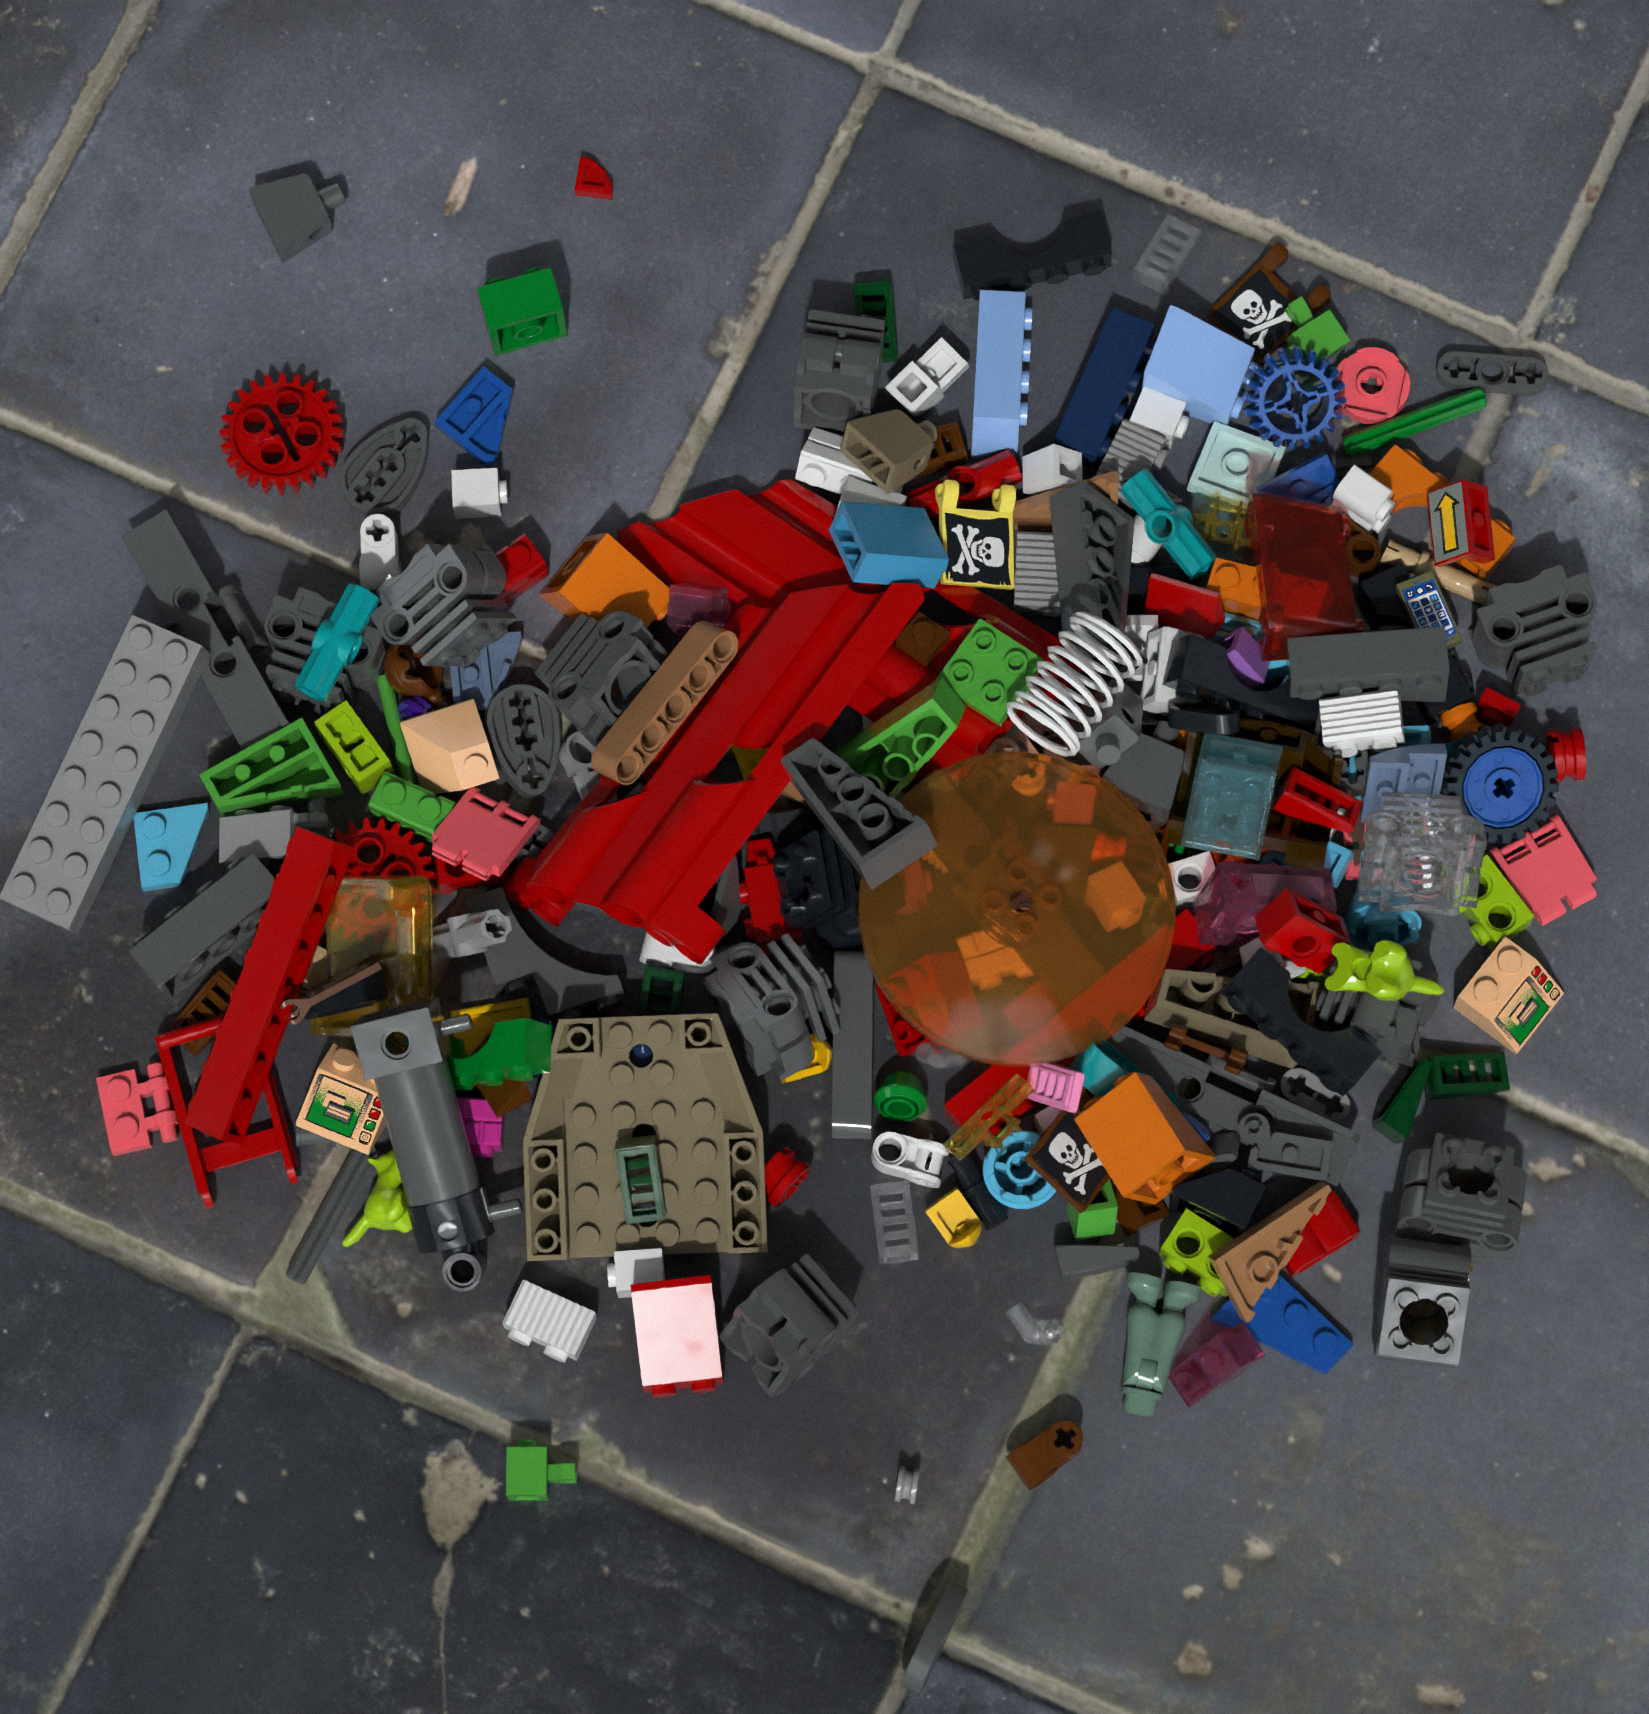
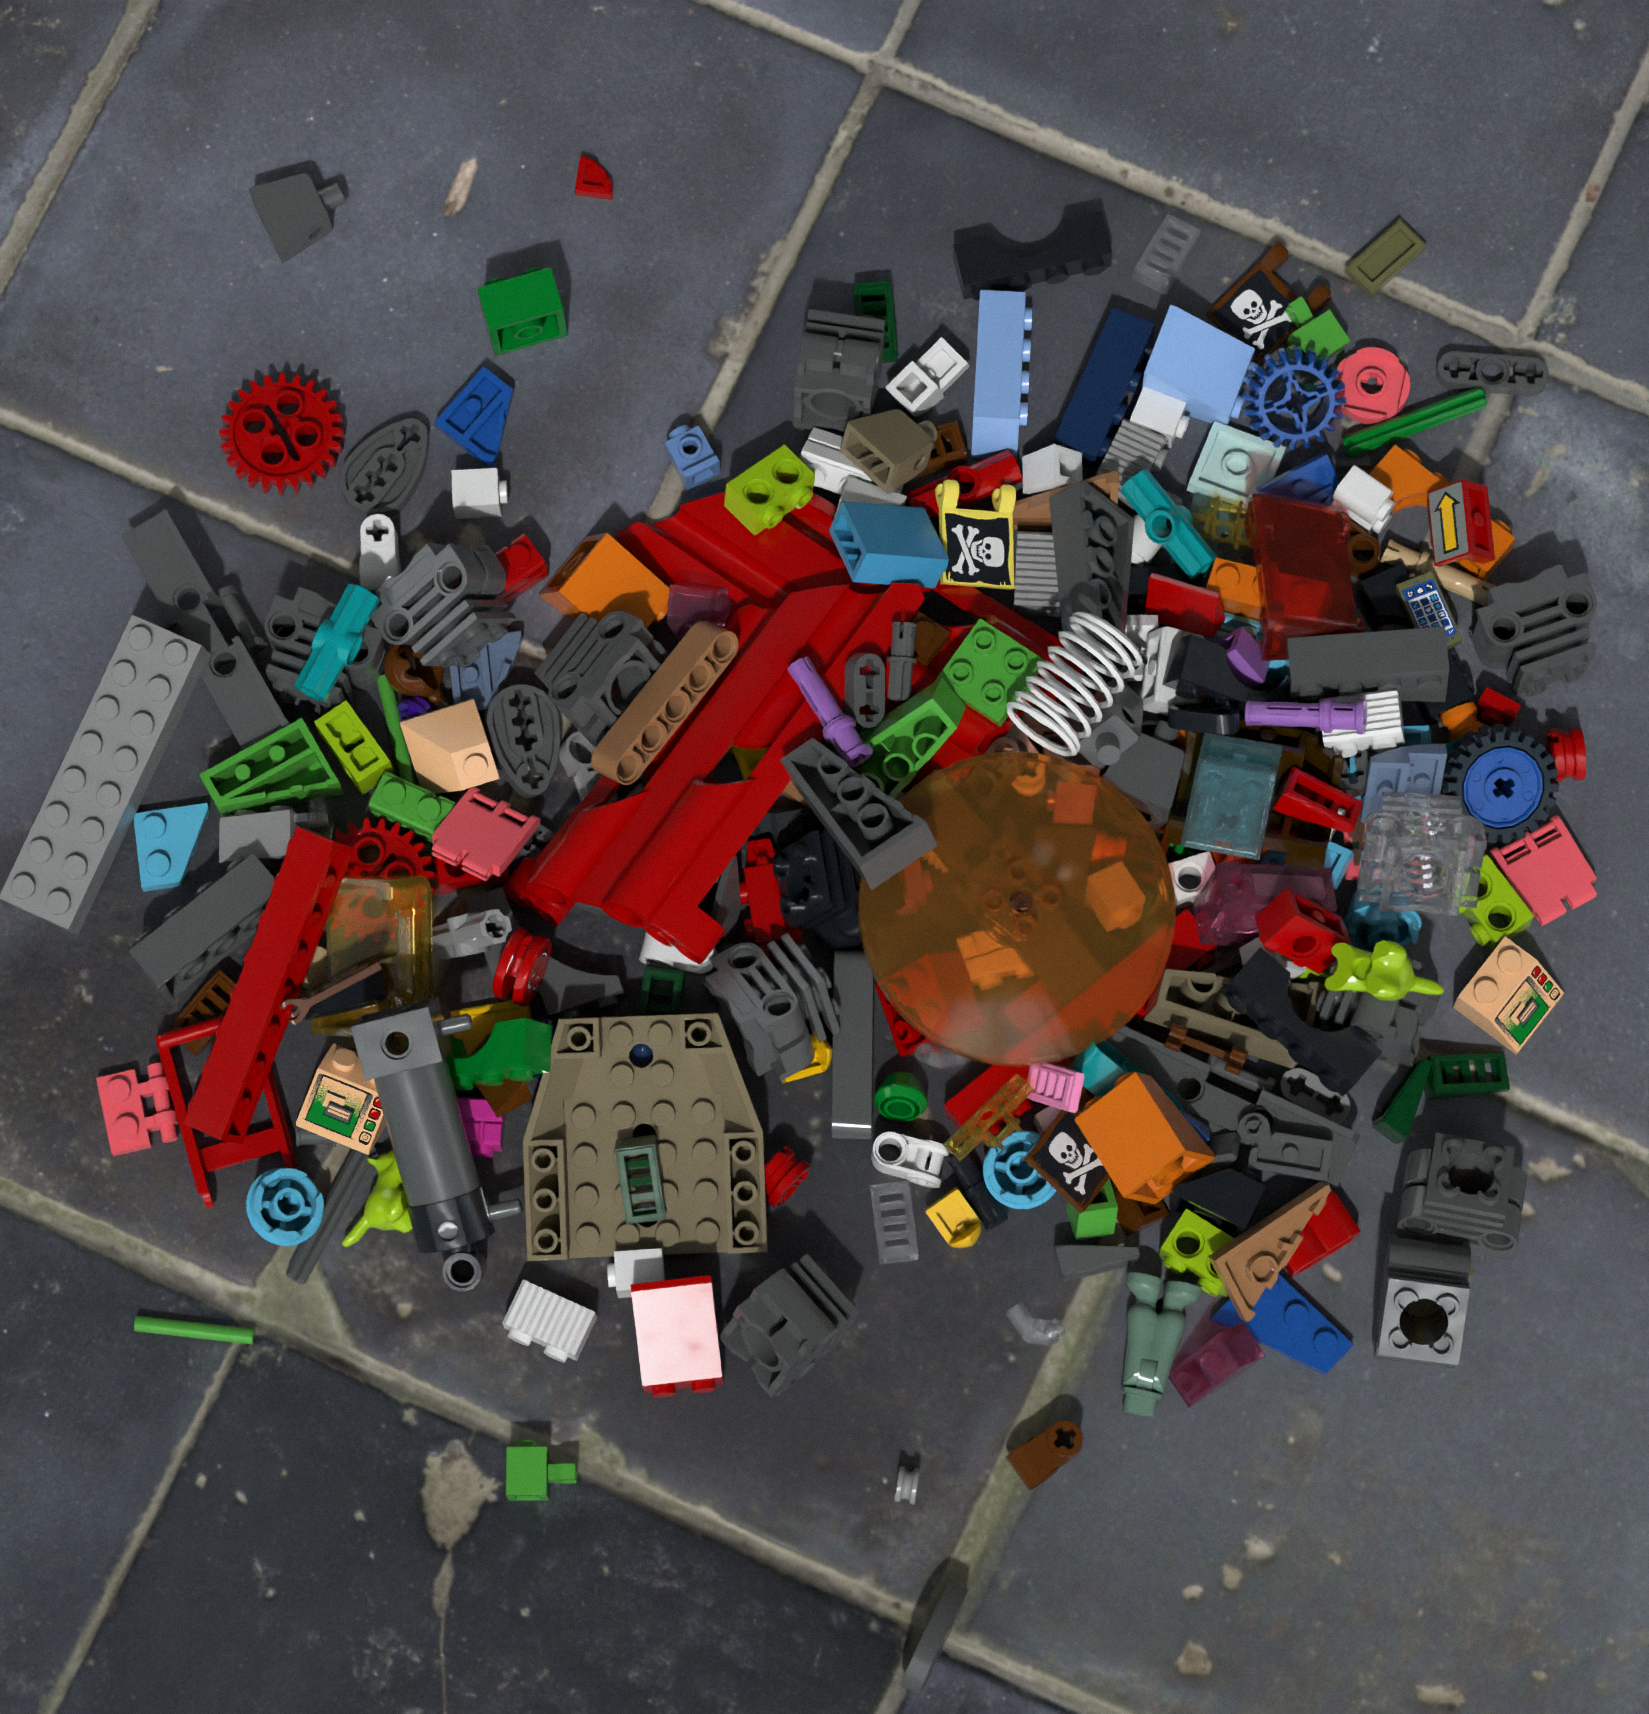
none -> bright green piece [134,1315,255,1345]
none -> medium azure cone [246,1168,324,1246]
none -> red head [492,928,552,1007]
none -> medium blue brick [665,425,721,490]
none -> lime brick [724,444,815,536]
none -> medium lavender pin [787,657,873,768]
none -> dark grey beam [844,652,885,728]
none -> dark grey axle [886,622,917,701]
none -> medium lavender pin [1245,698,1368,734]
none -> olive tile [1345,219,1426,298]

